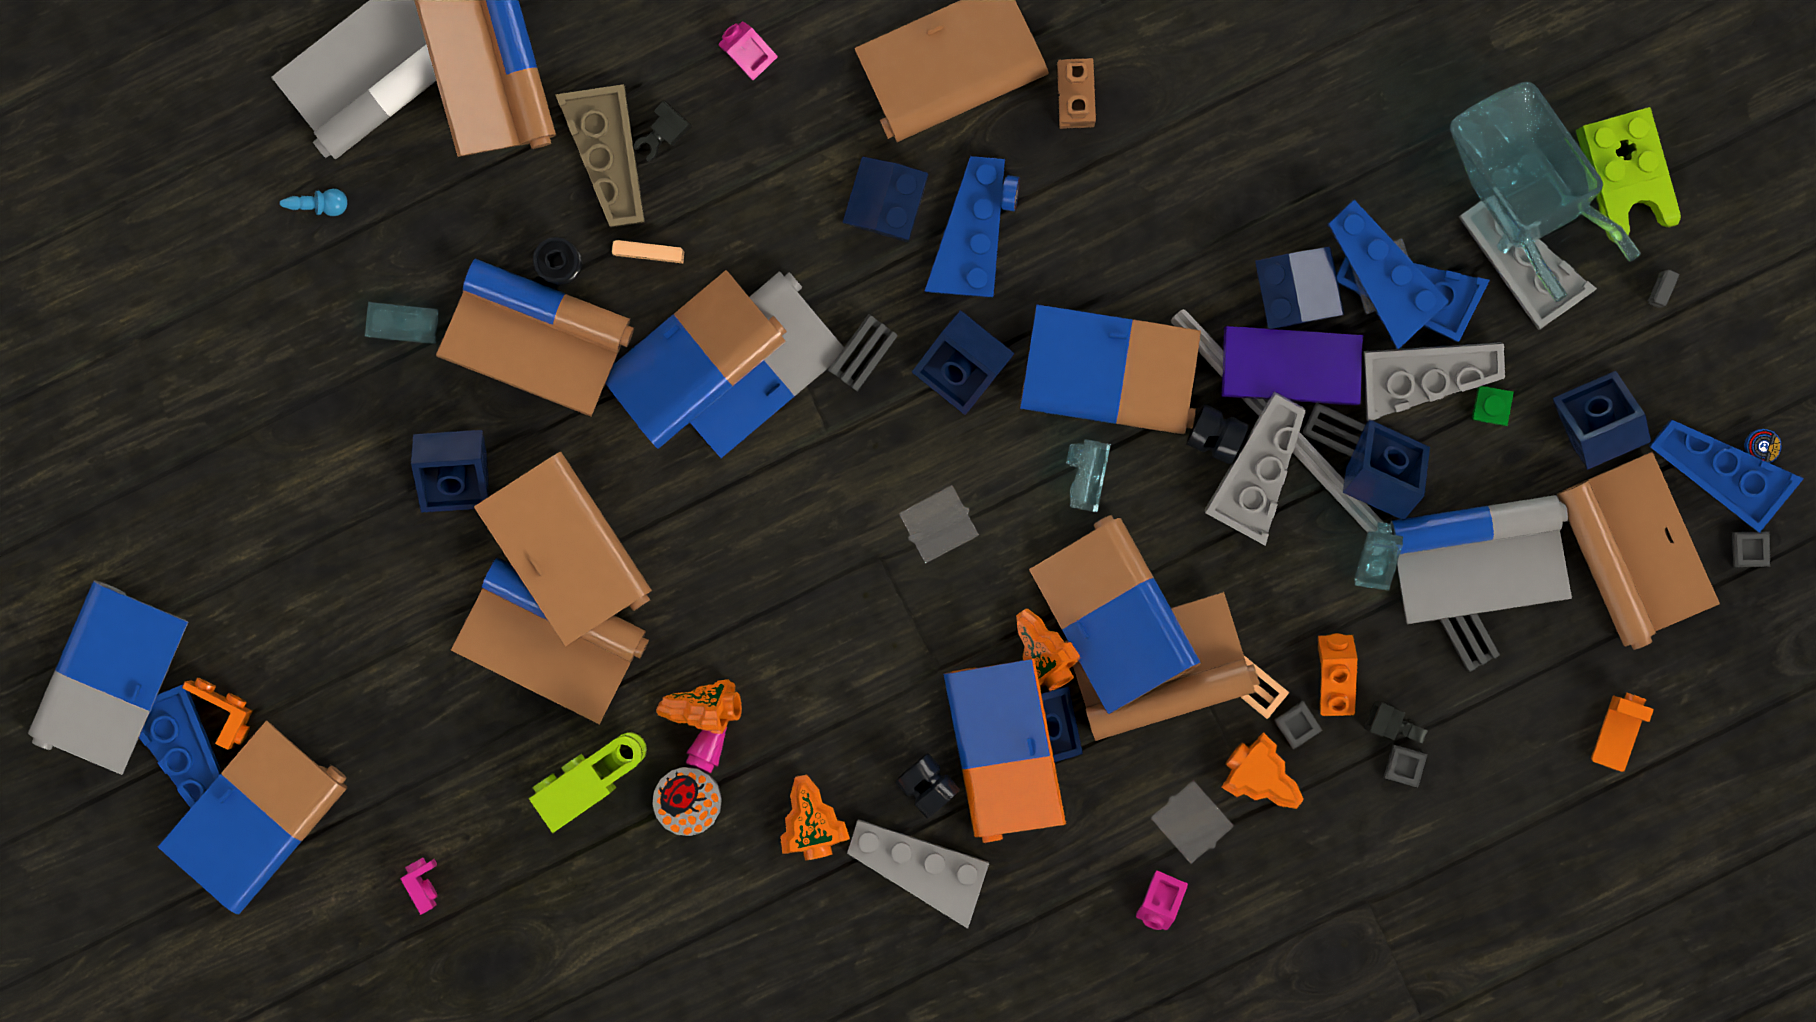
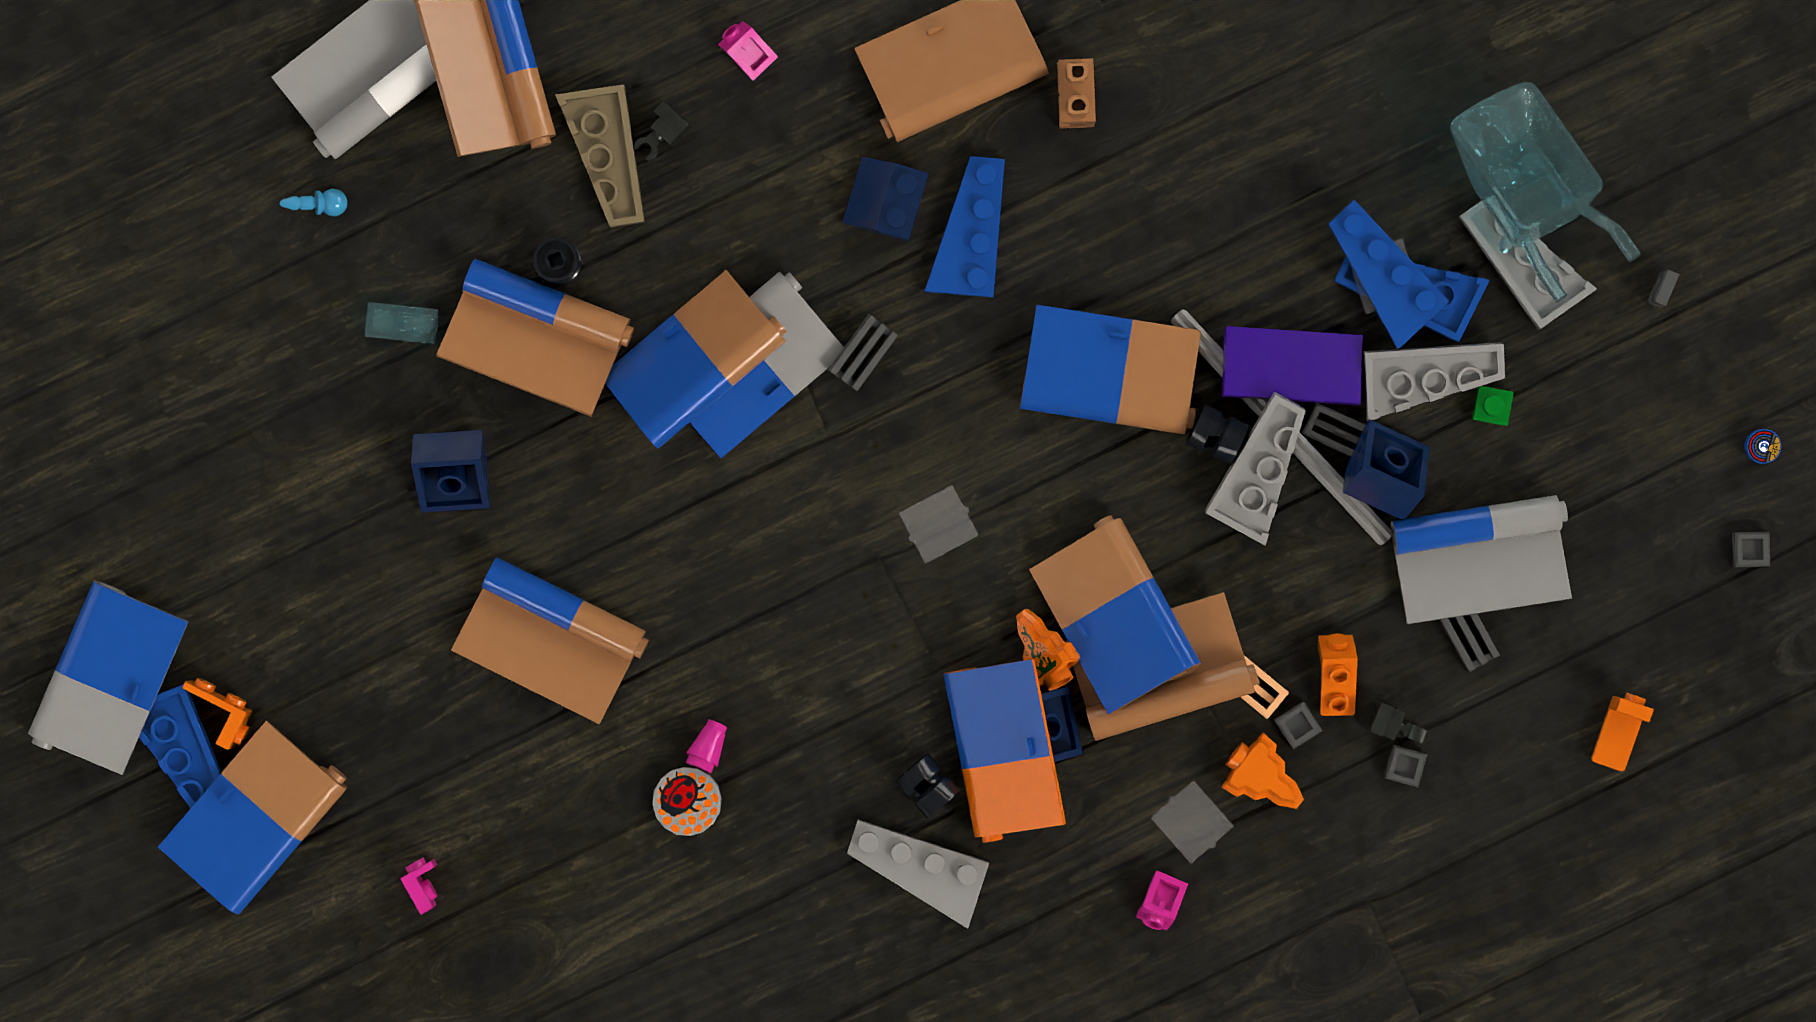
medium nougat door [474,452,652,647] -> none
lime brick [529,732,647,833] -> none
light nougat tile [612,240,685,264] -> none
orange rock [656,680,742,734] -> none
orange rock [781,774,850,860] -> none
dark blue slope [912,310,1015,415] -> none
blue tile [1001,175,1020,211] -> none
clear light blue hinge [1066,439,1110,512] -> none
dark blue slope [1255,247,1344,329] -> none
clear light blue hinge [1355,522,1403,590] -> none
dark blue slope [1552,371,1651,470] -> none
medium nougat door [1557,452,1720,650] -> none
lime brick [1576,107,1681,243] -> none
blue wing [1649,419,1804,533] -> none

